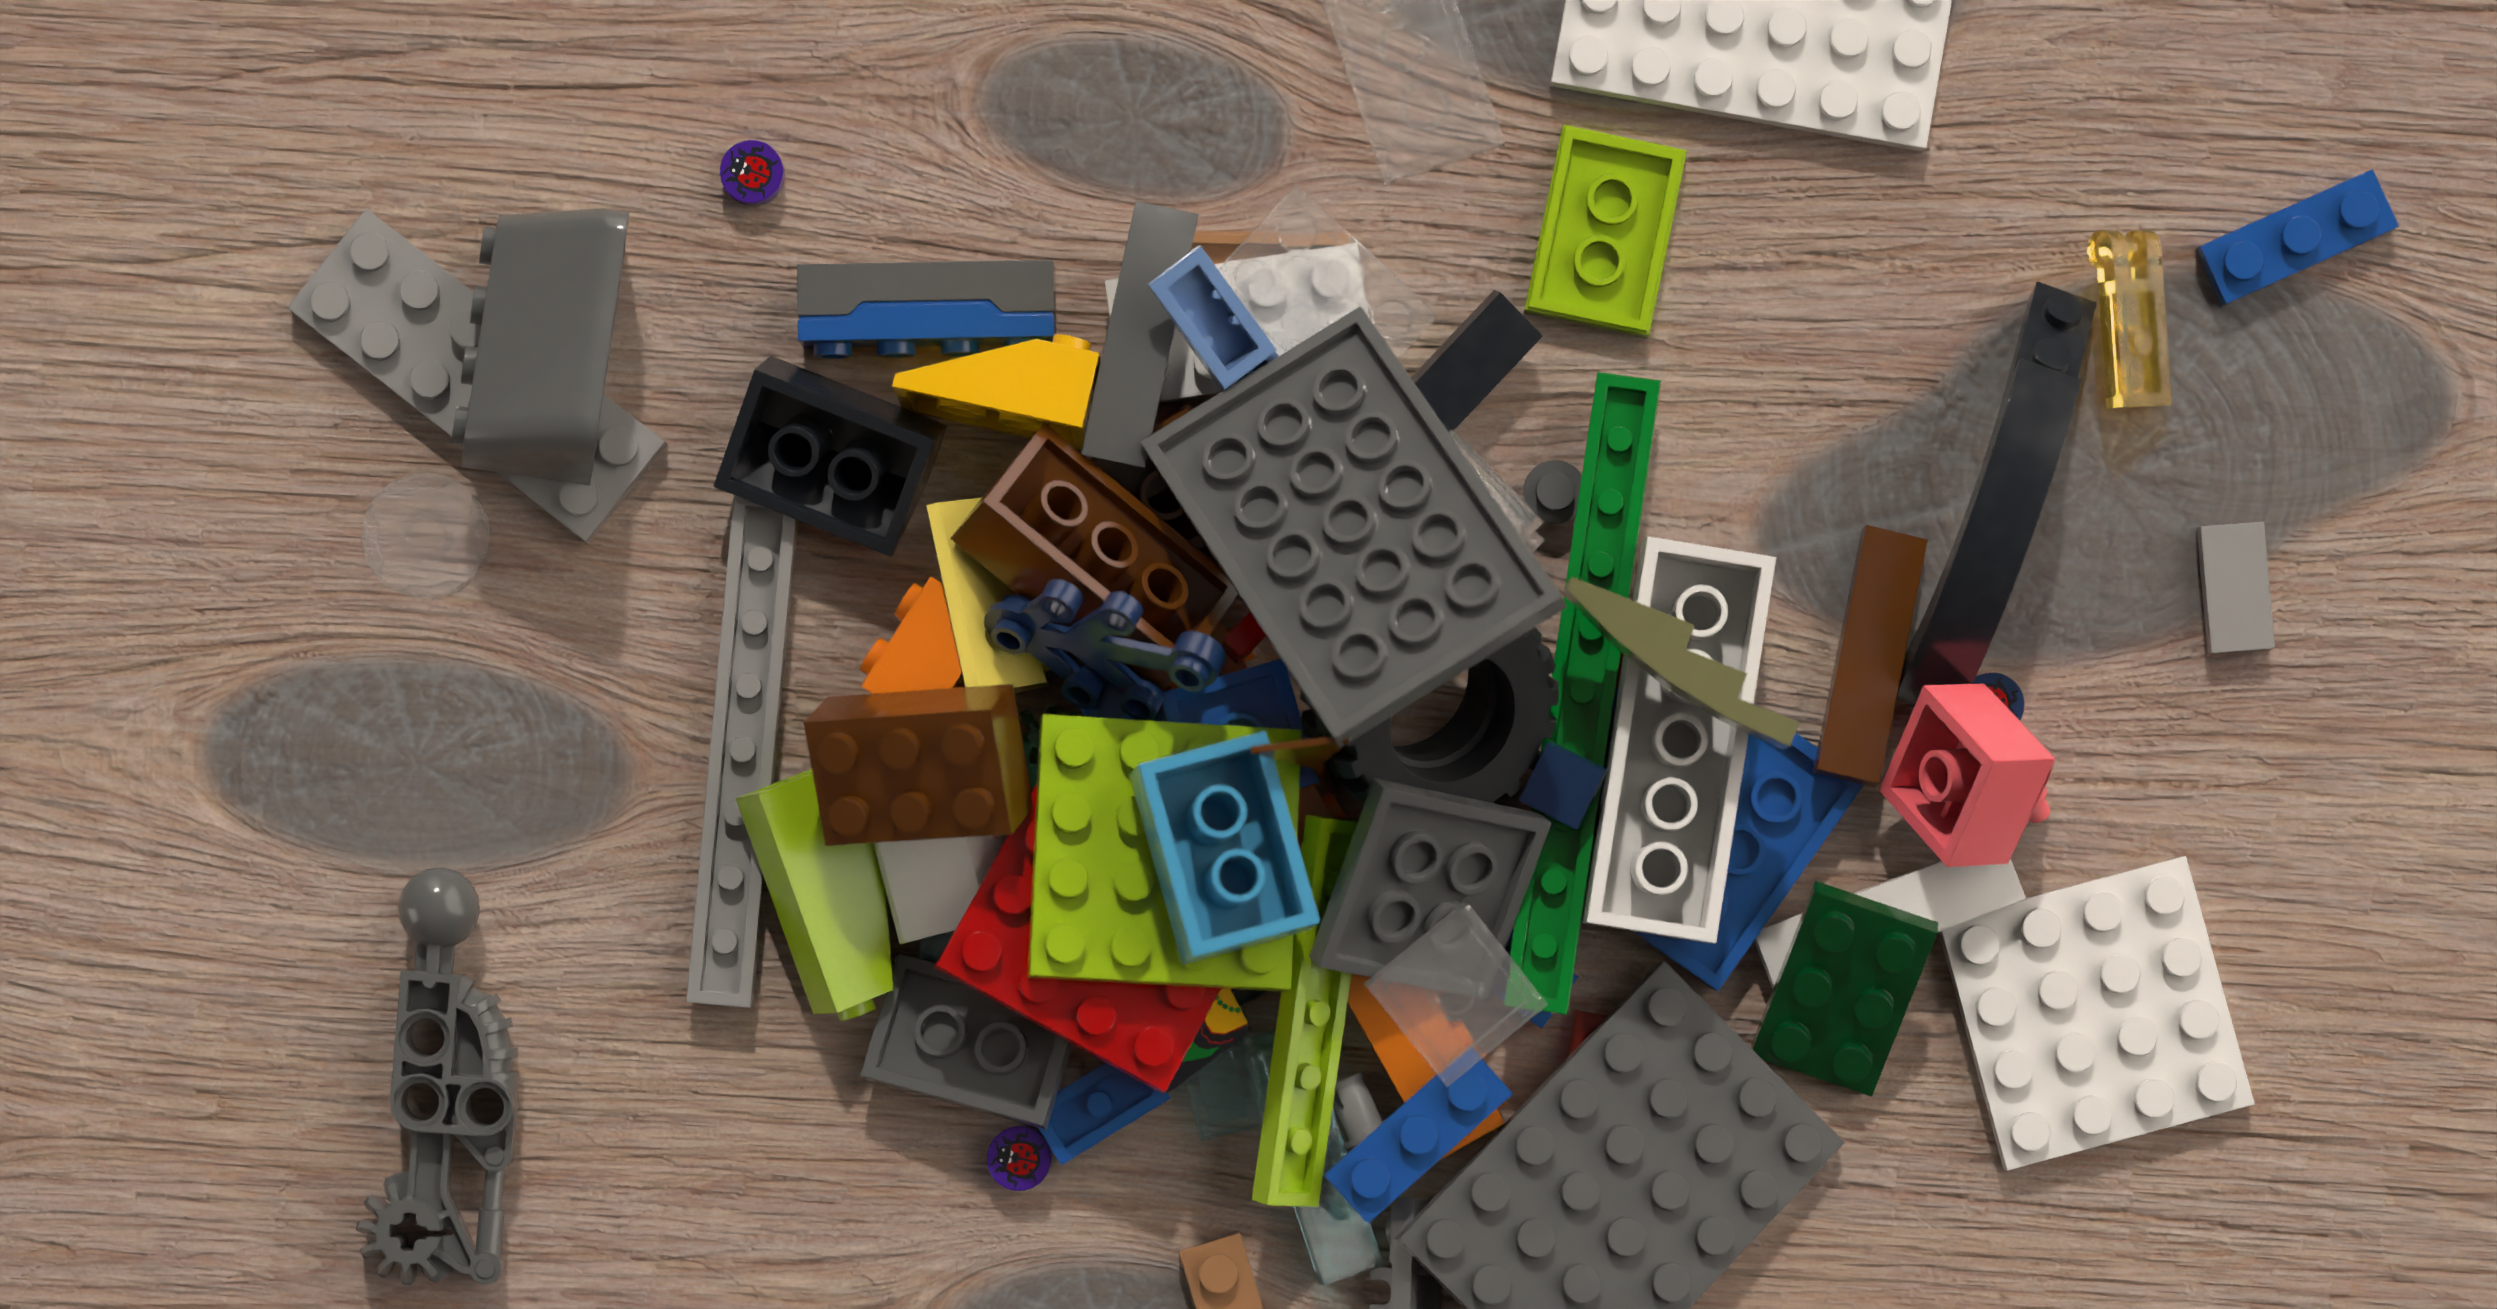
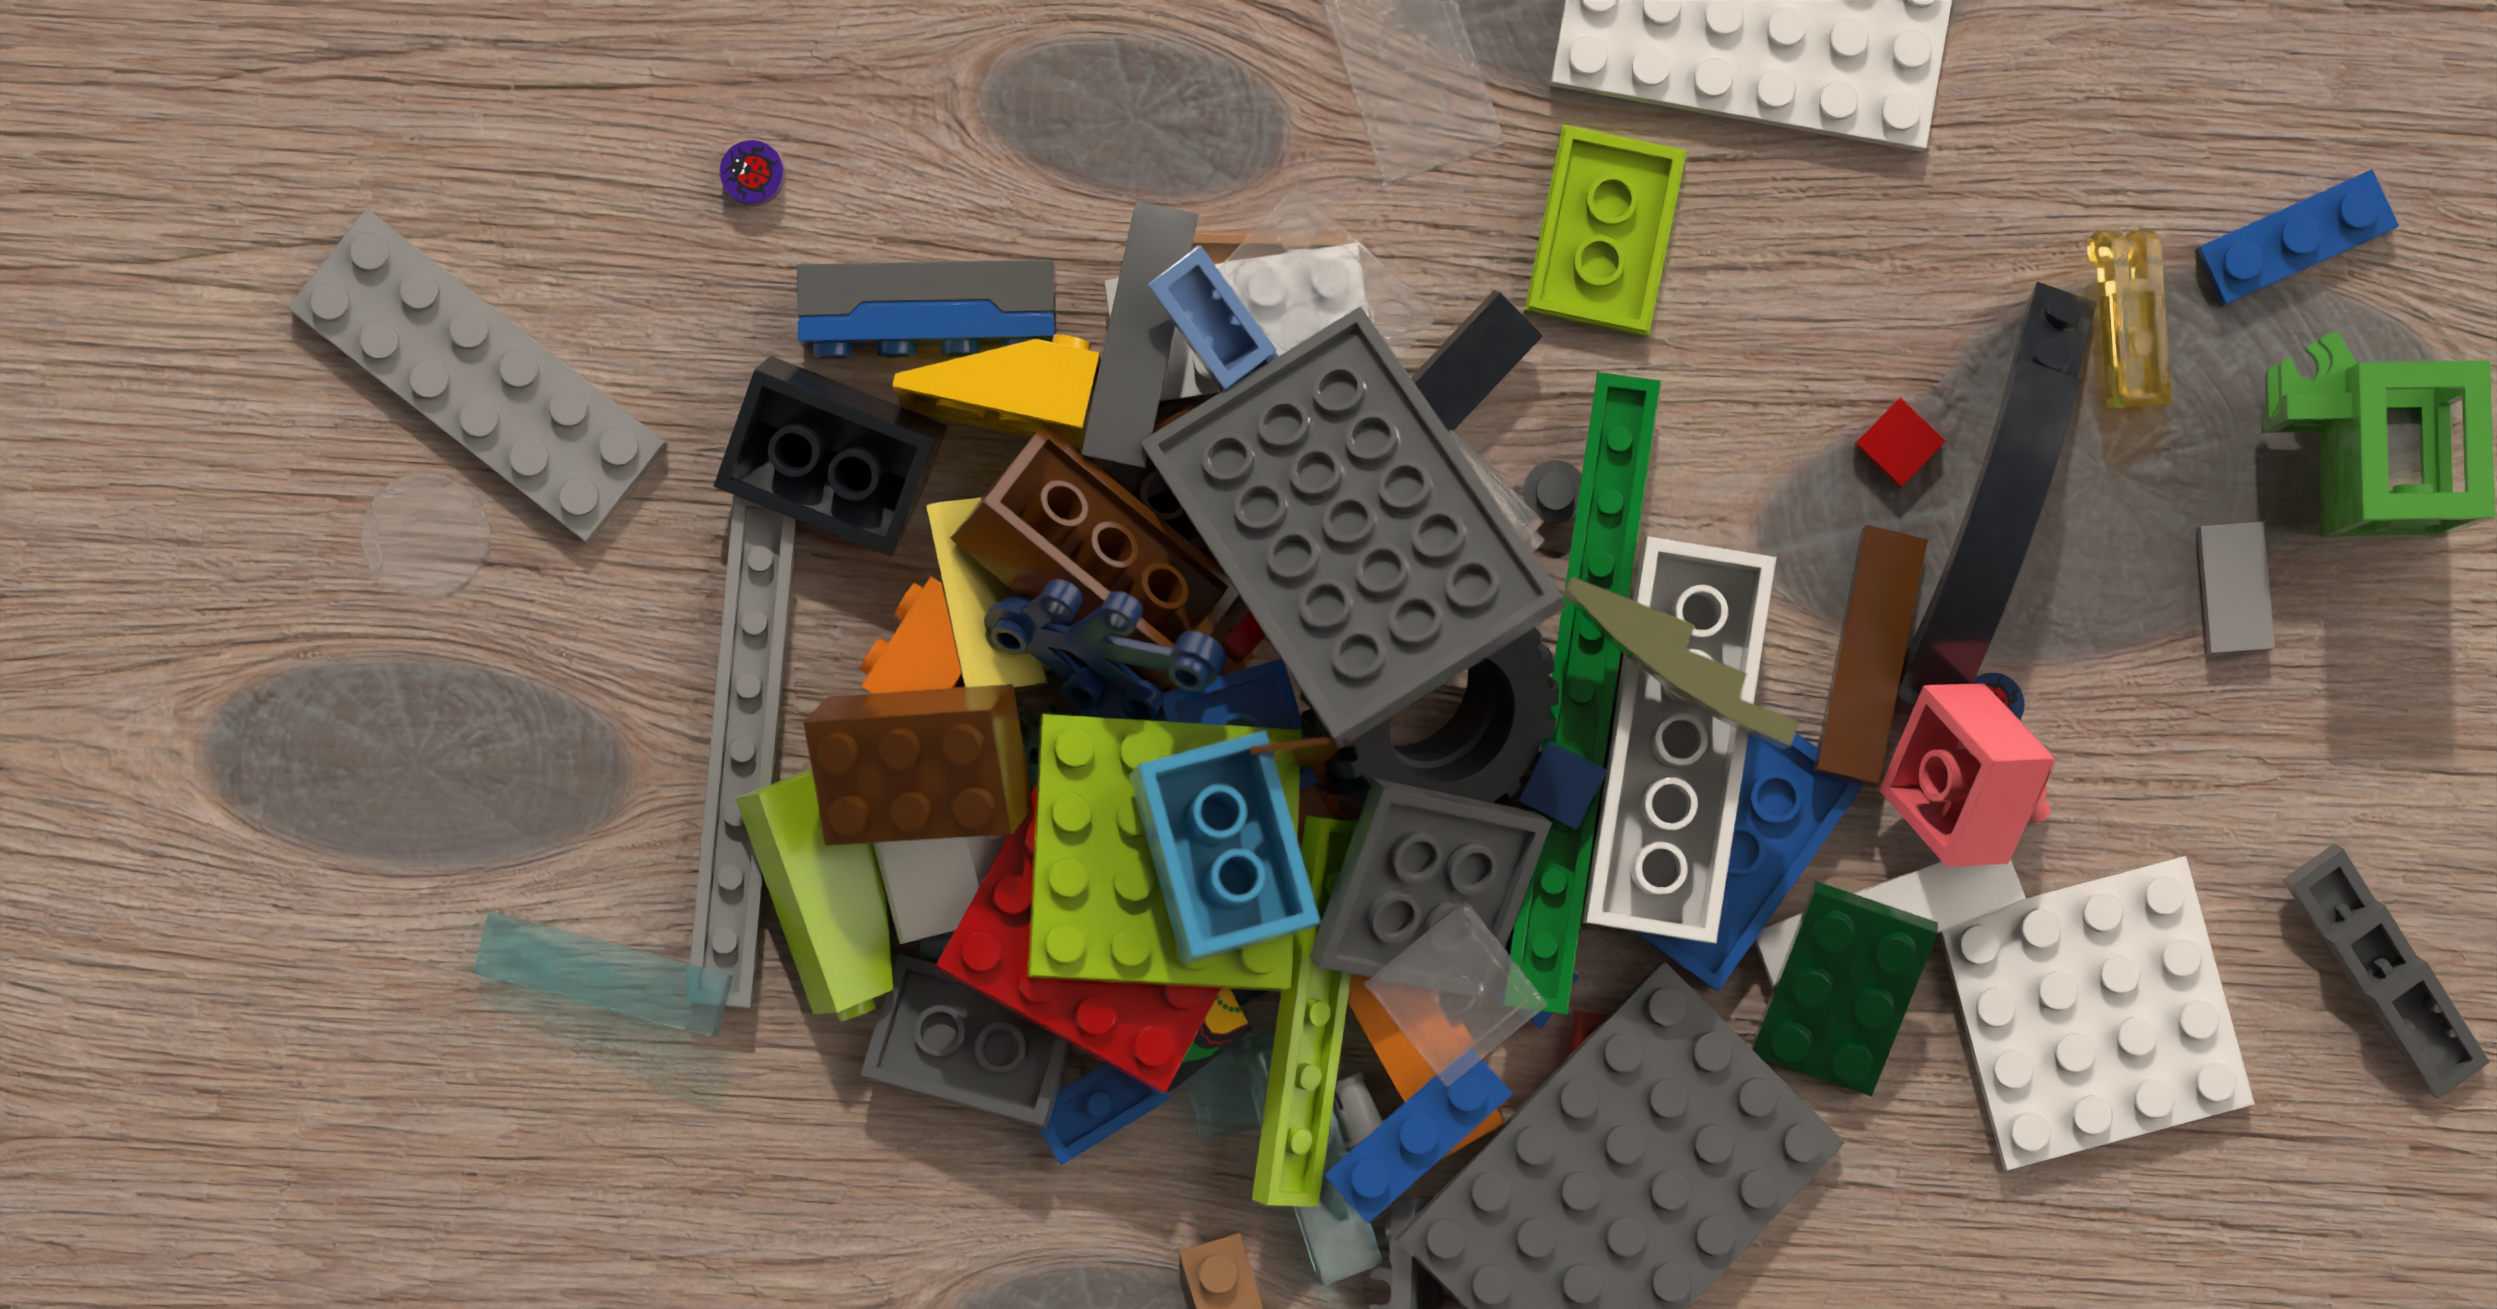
dark grey arm [356,867,520,1285] -> none
dark grey windscreen [451,208,629,486] -> none
tile [987,1126,1052,1191] -> none
none -> clear light blue tile [473,911,734,1037]
none -> red tile [1854,397,1946,489]
none -> bright green piece [2261,332,2495,537]
none -> dark grey slope [2282,844,2490,1099]

